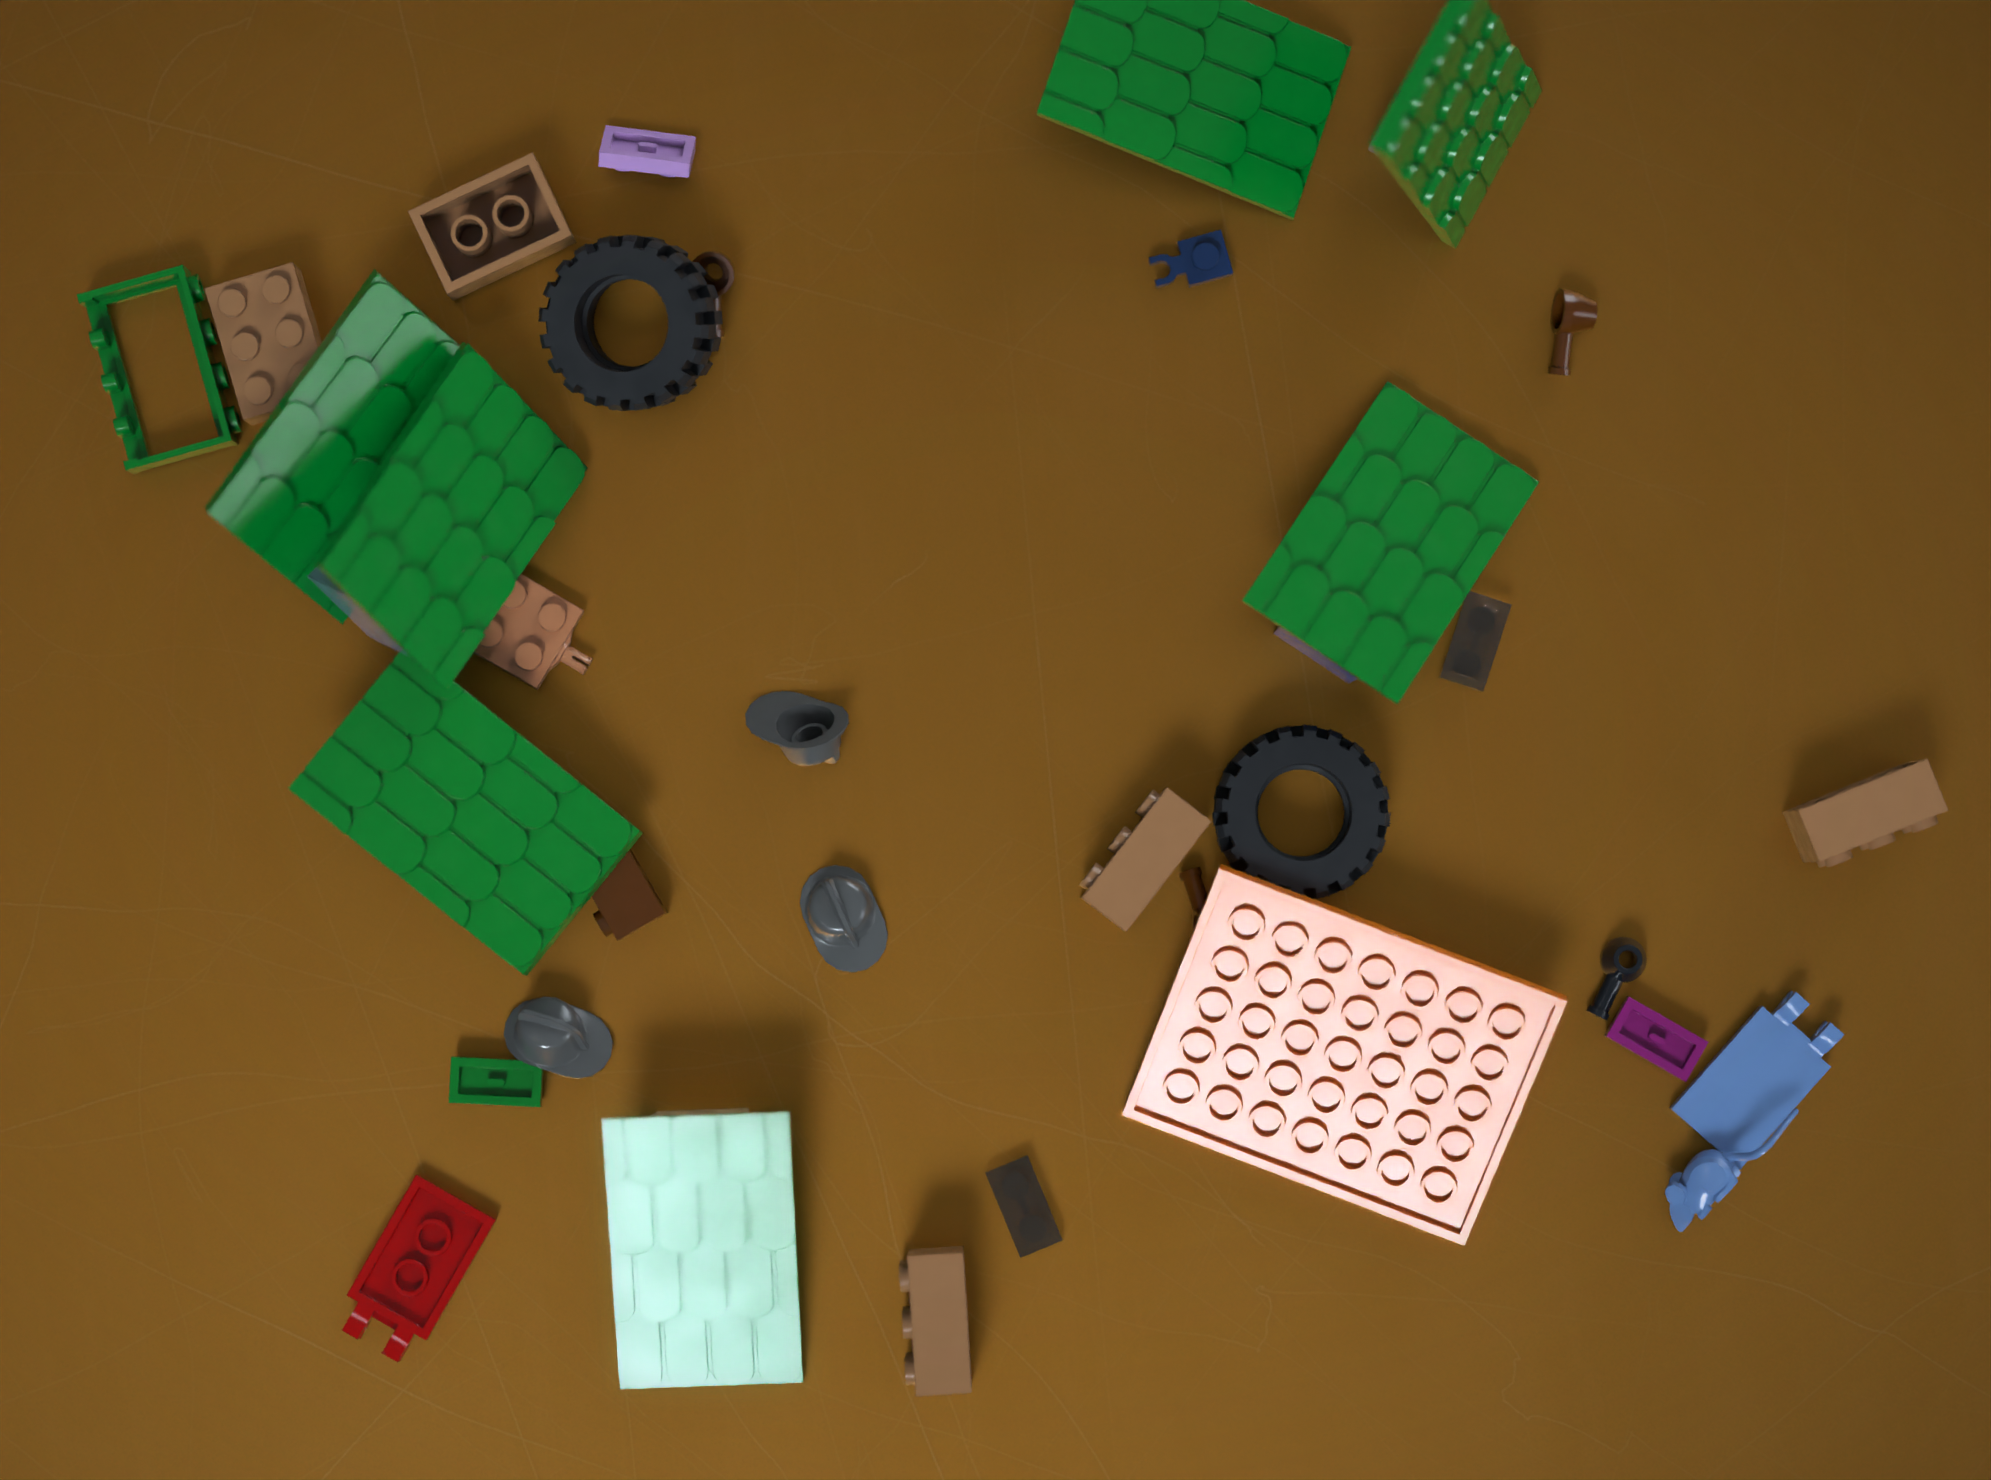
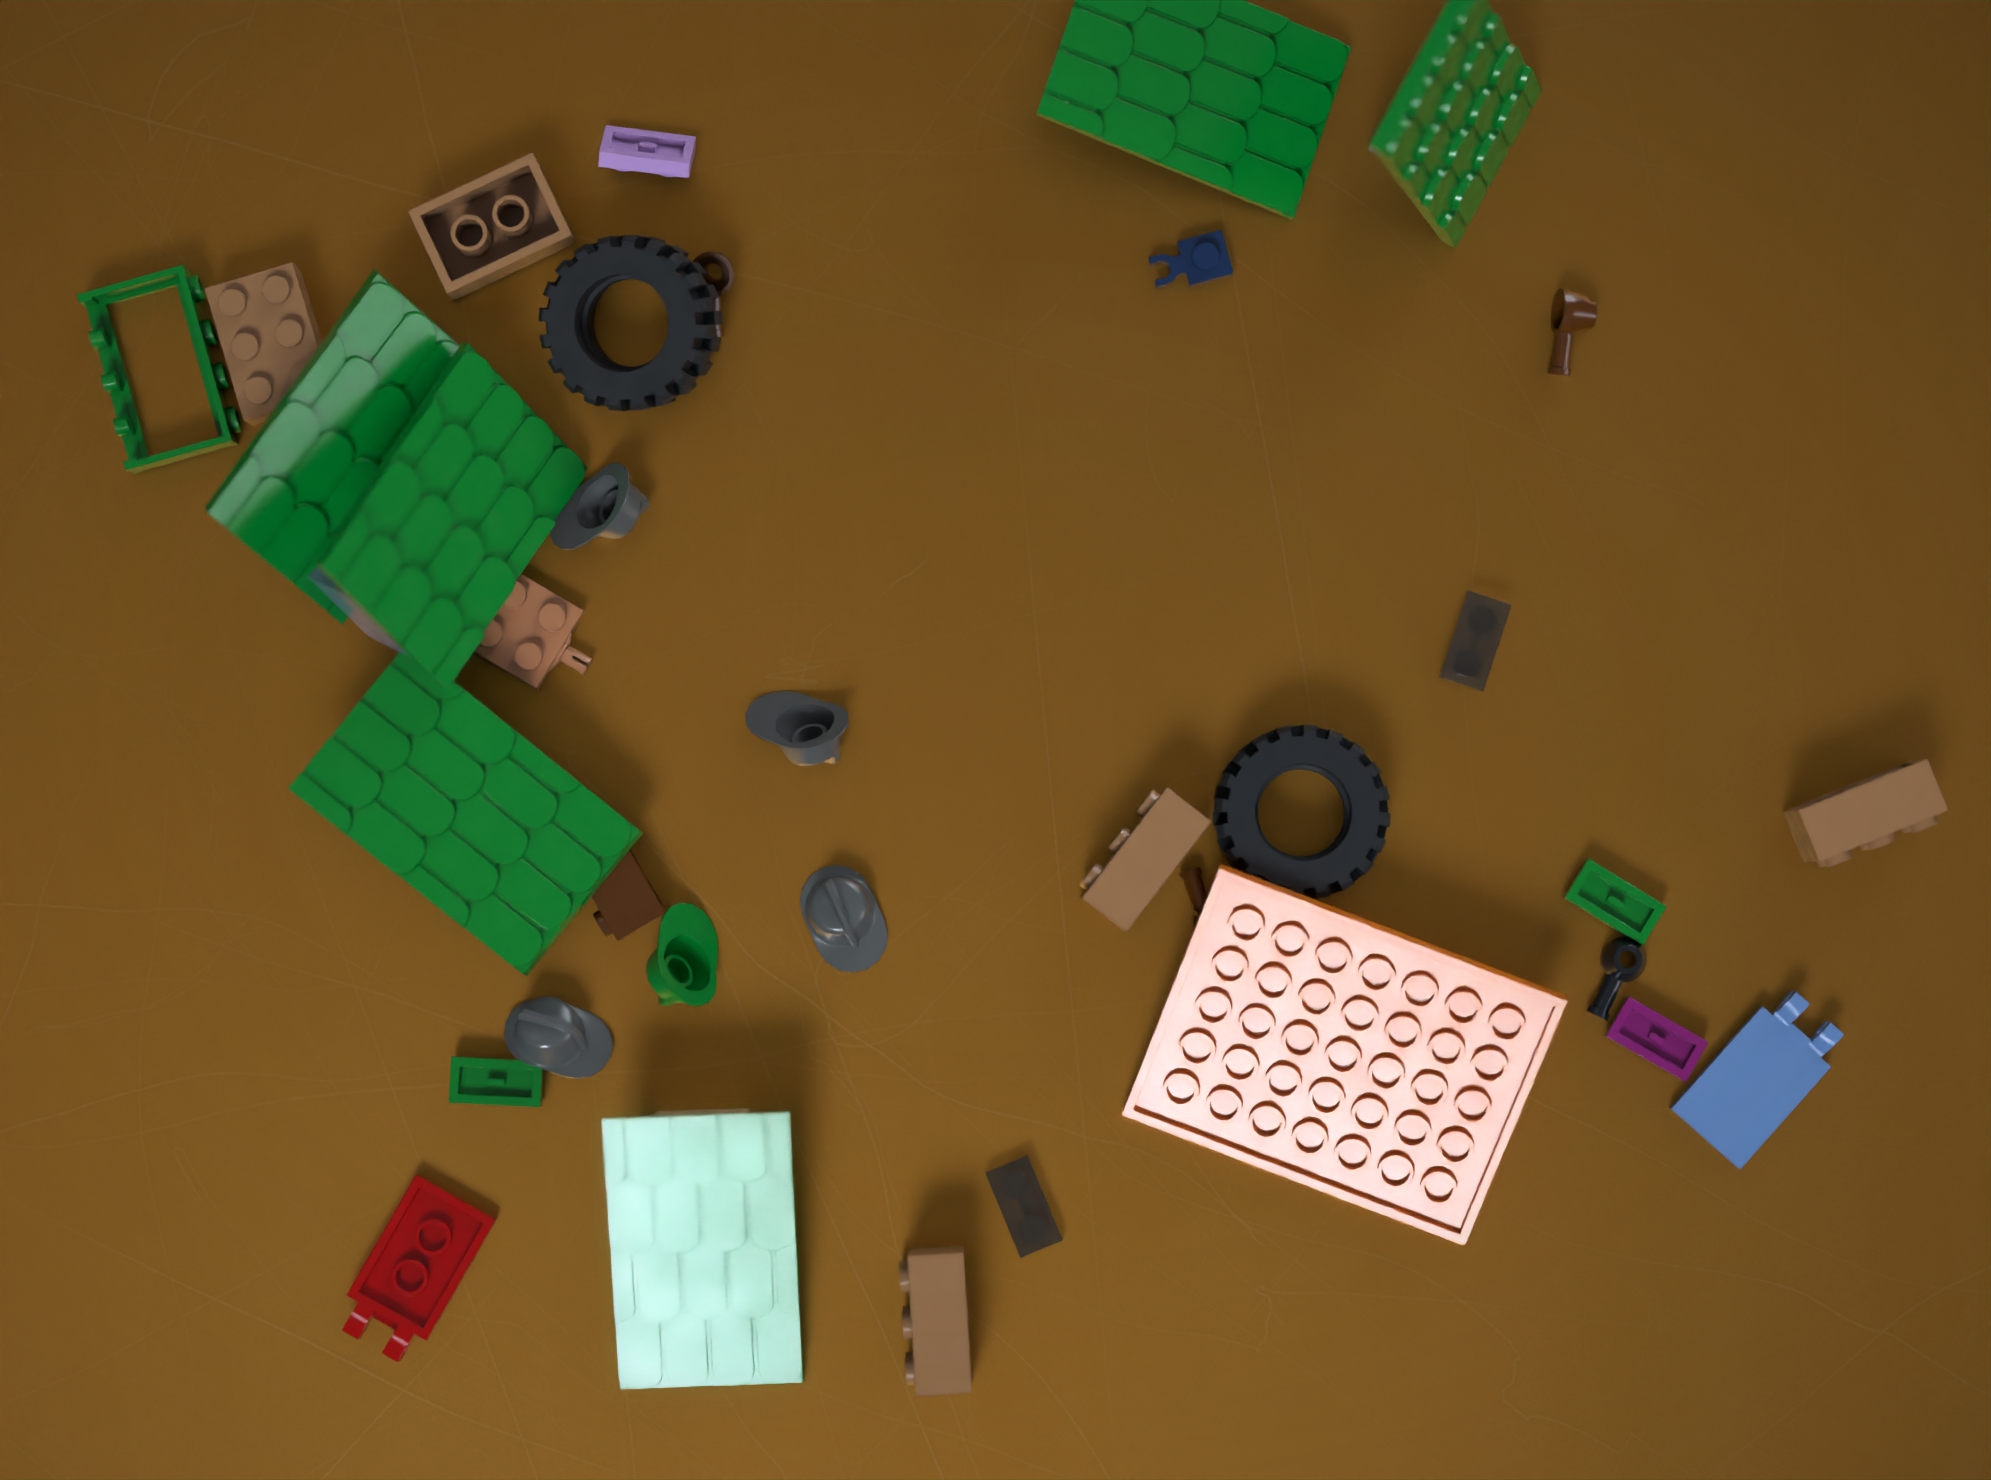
green piece [1242,381,1539,705] -> none
medium blue animal [1665,1108,1799,1232] -> none
none -> dark grey piece [550,462,649,550]
none -> green piece [646,903,718,1006]
none -> green plate [1563,859,1667,945]

